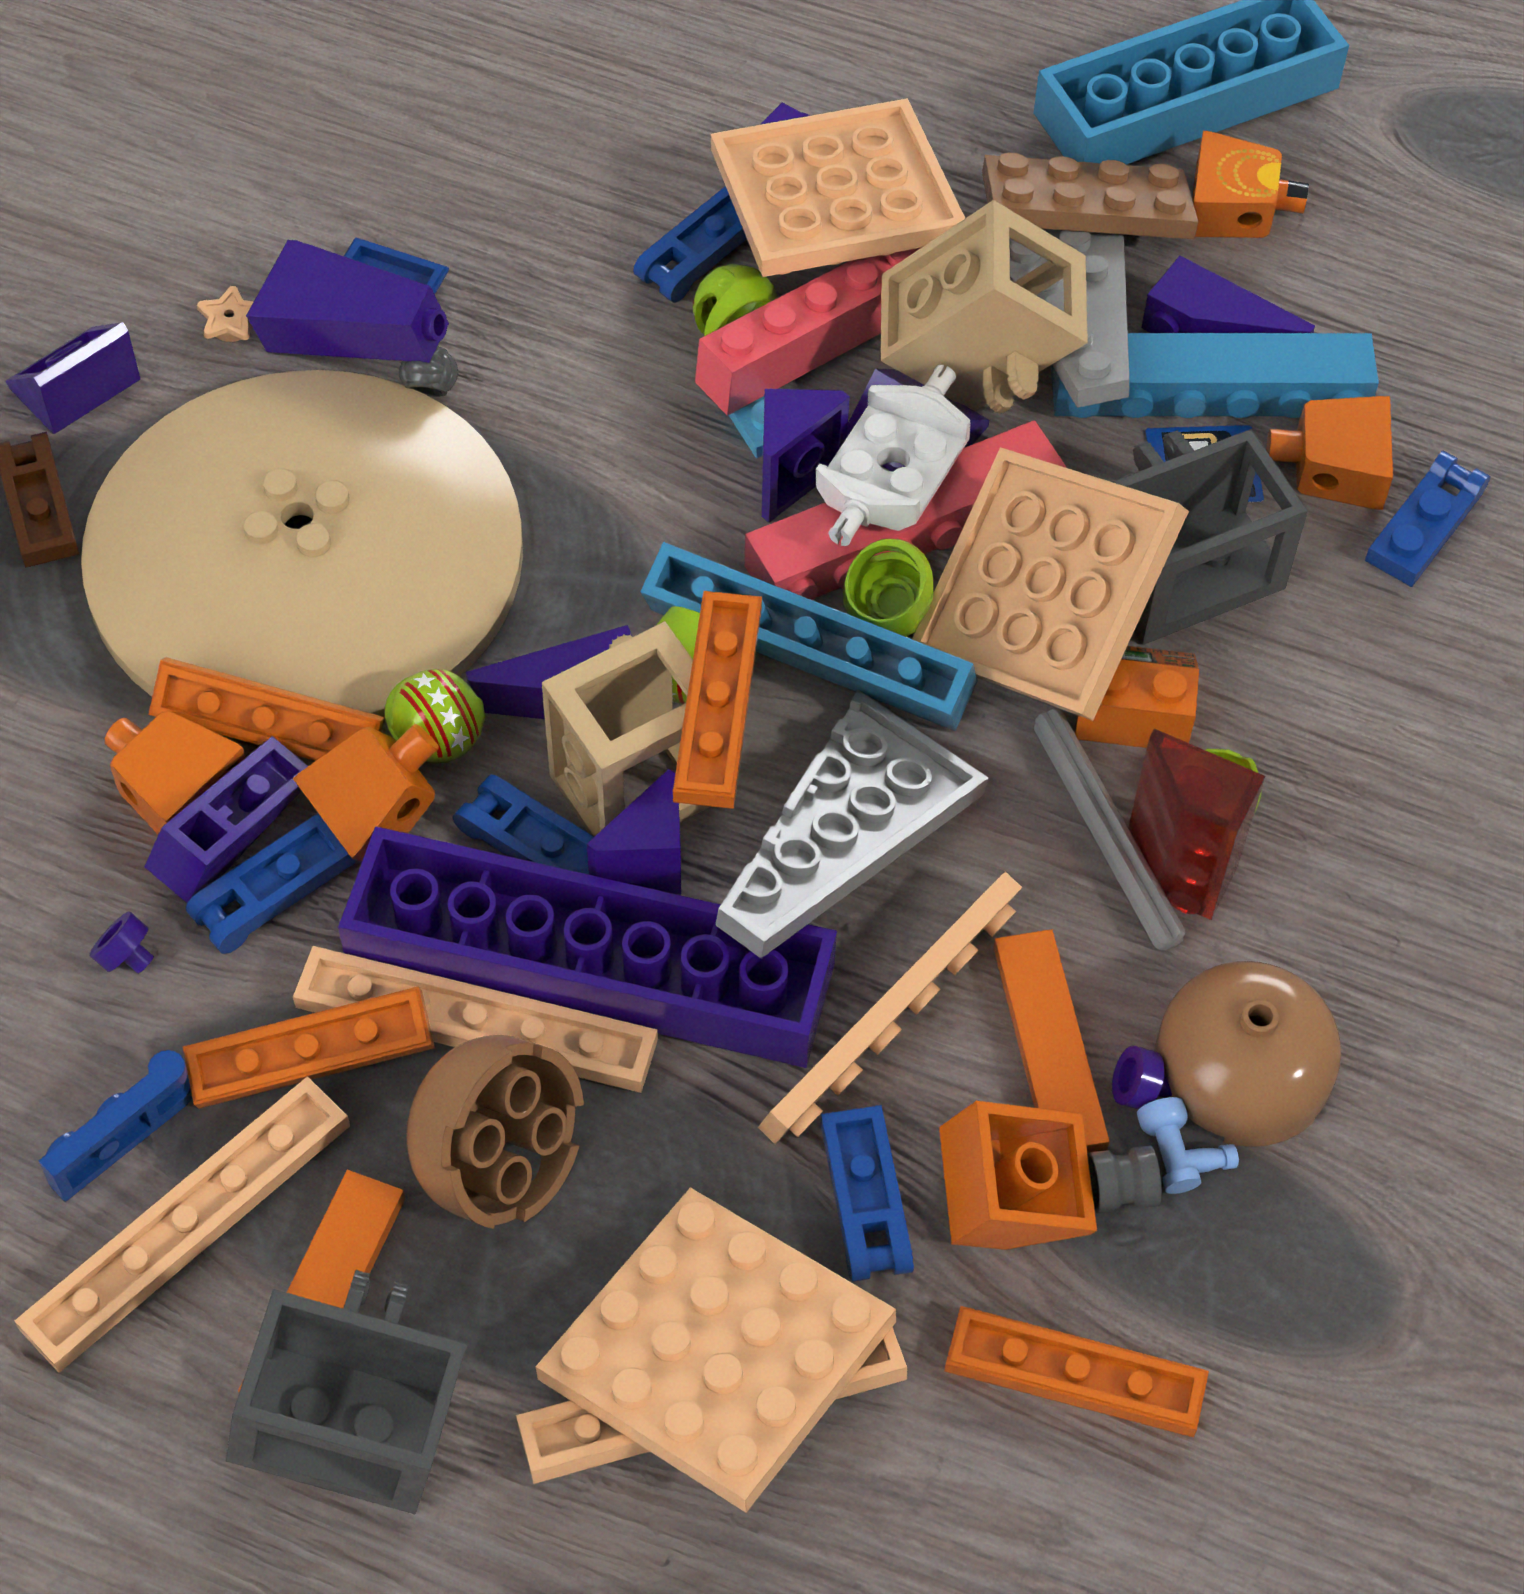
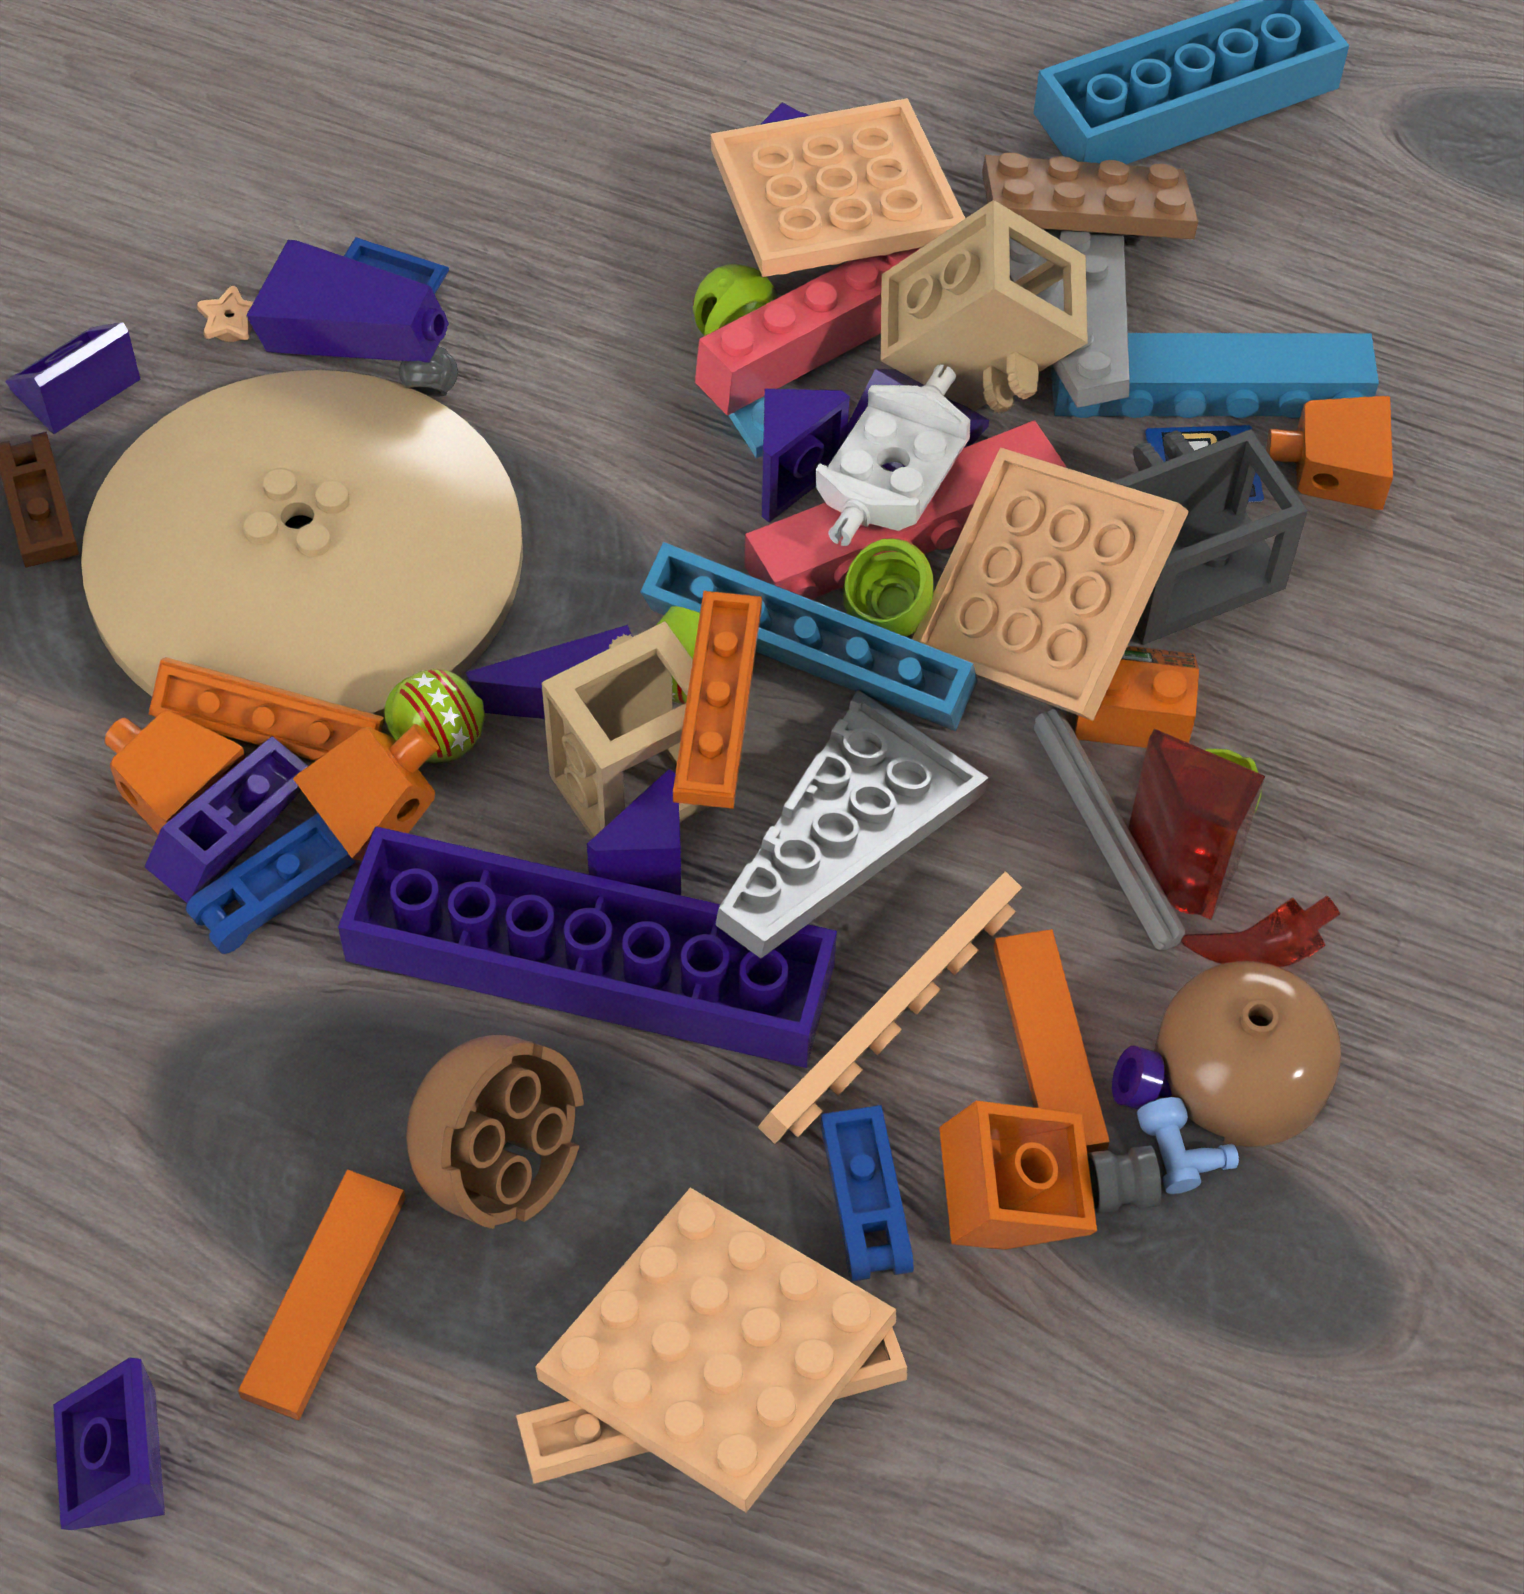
light nougat plate [14,1076,350,1373] -> none
blue plate [38,1050,192,1202] -> none
dark purple tile [89,911,154,974] -> none
orange tile [183,986,435,1109] -> none
dark grey piece [226,1270,467,1514] -> none
light nougat plate [293,946,658,1093] -> none
blue plate [452,774,594,874] -> none
blue plate [633,186,747,303] -> none
orange tile [944,1305,1209,1438] -> none
dark purple slope [1141,255,1315,333] -> none
orange torso [1192,130,1309,238] -> none
blue plate [1365,450,1491,587] -> none
none -> dark purple slope [53,1357,165,1530]
none -> clear red bar [1181,895,1340,967]

